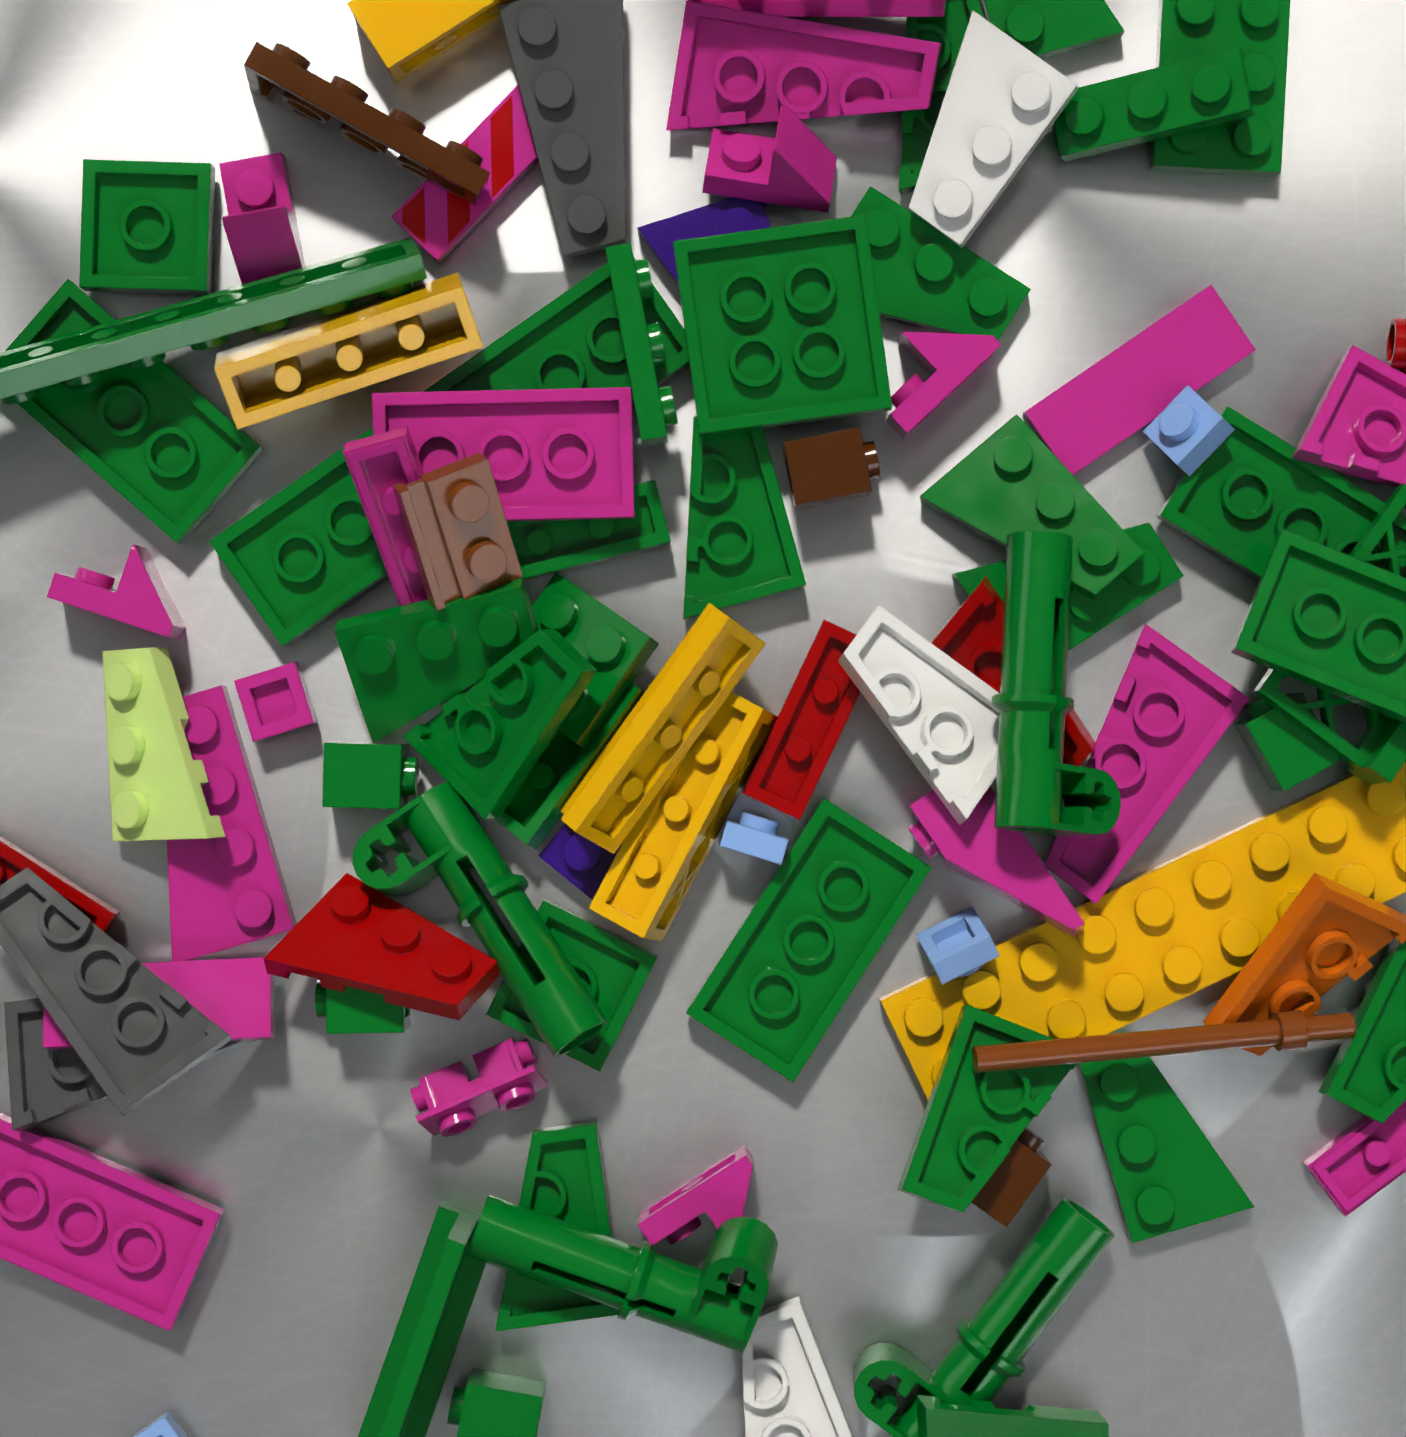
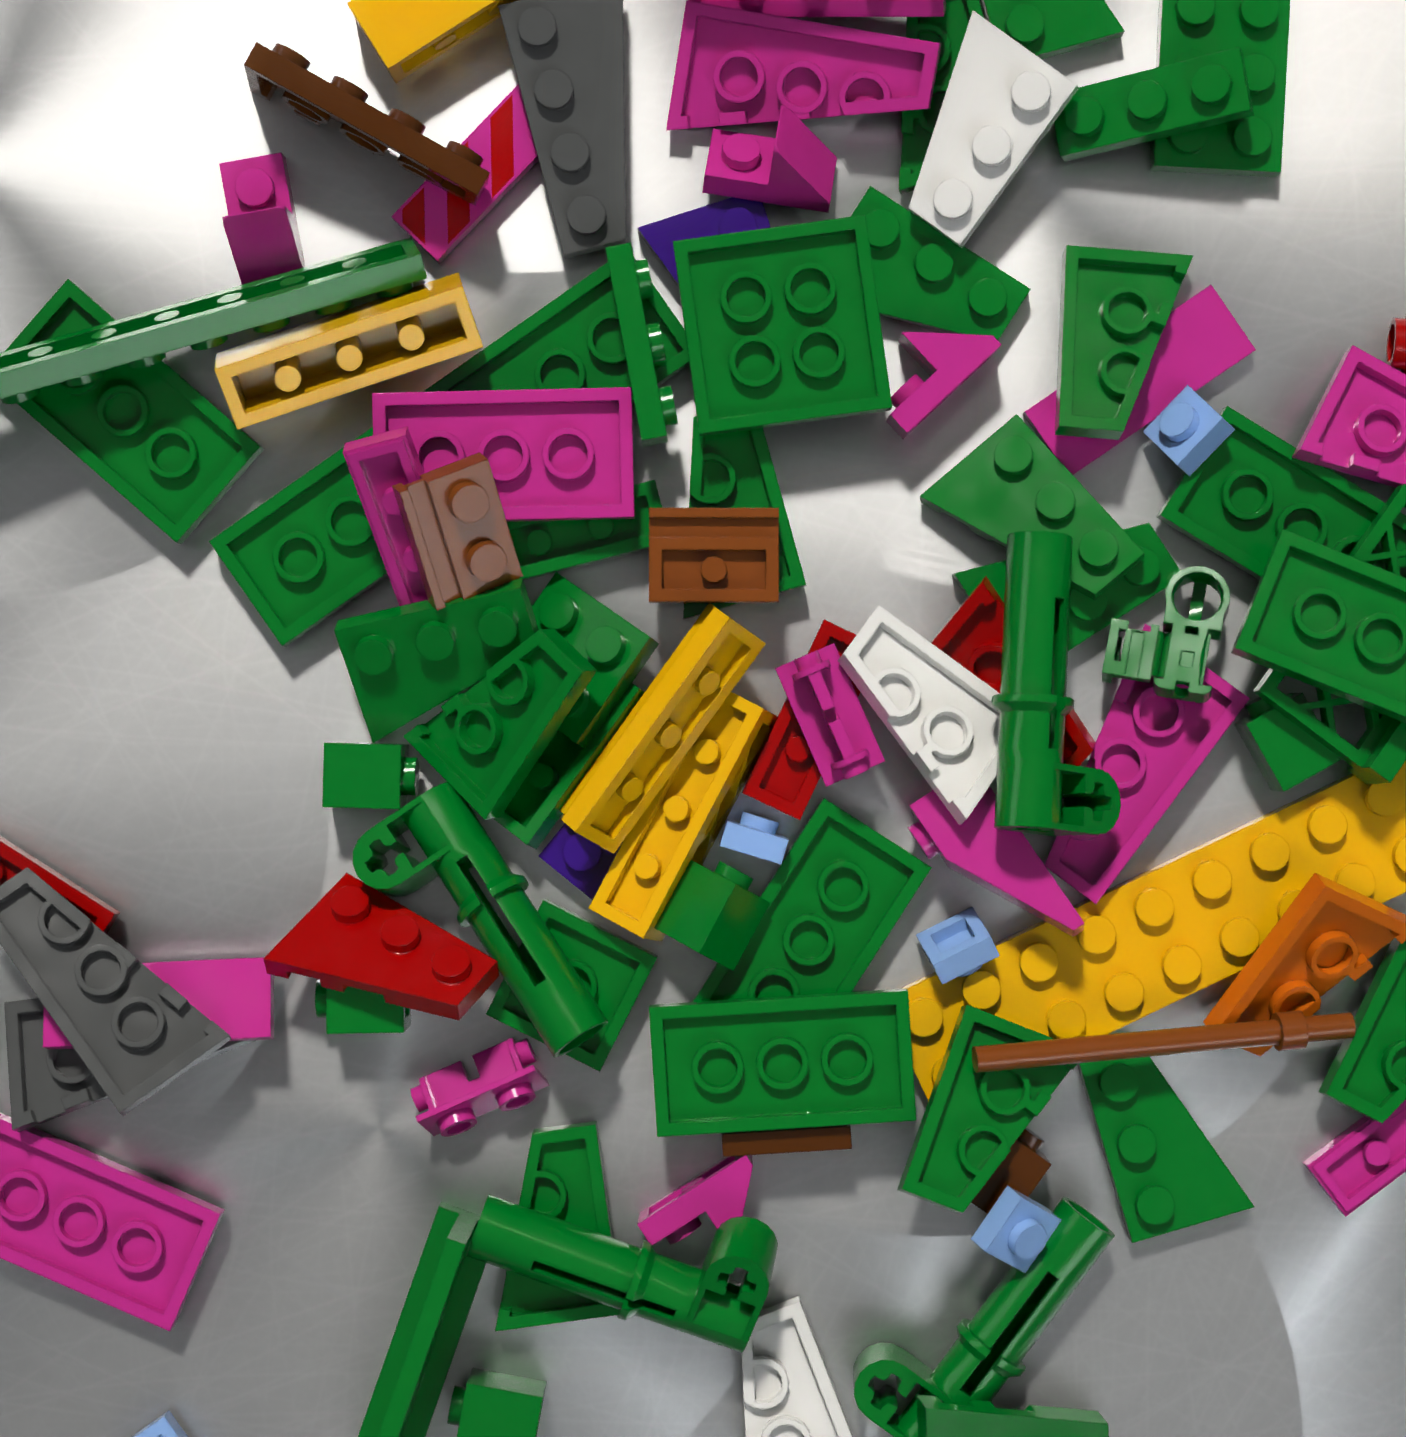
dark pink slope [47,544,186,640] -> none
green plate [79,159,216,295] -> none
yellowish green wing [102,647,226,841] -> none
dark pink wing [167,685,297,961] -> none
dark pink plate [234,662,318,742] -> none
reddish brown brick [782,427,881,510] -> none
none -> dark orange plate [649,508,779,603]
none -> green plate [649,988,916,1137]
none -> green brick [654,860,770,971]
none -> reddish brown tile [722,1125,852,1157]
none -> dark pink hinge [775,643,885,787]
none -> light blue plate [971,1185,1061,1273]
none -> green wing [1055,245,1193,440]
none -> green piece [1102,566,1230,703]

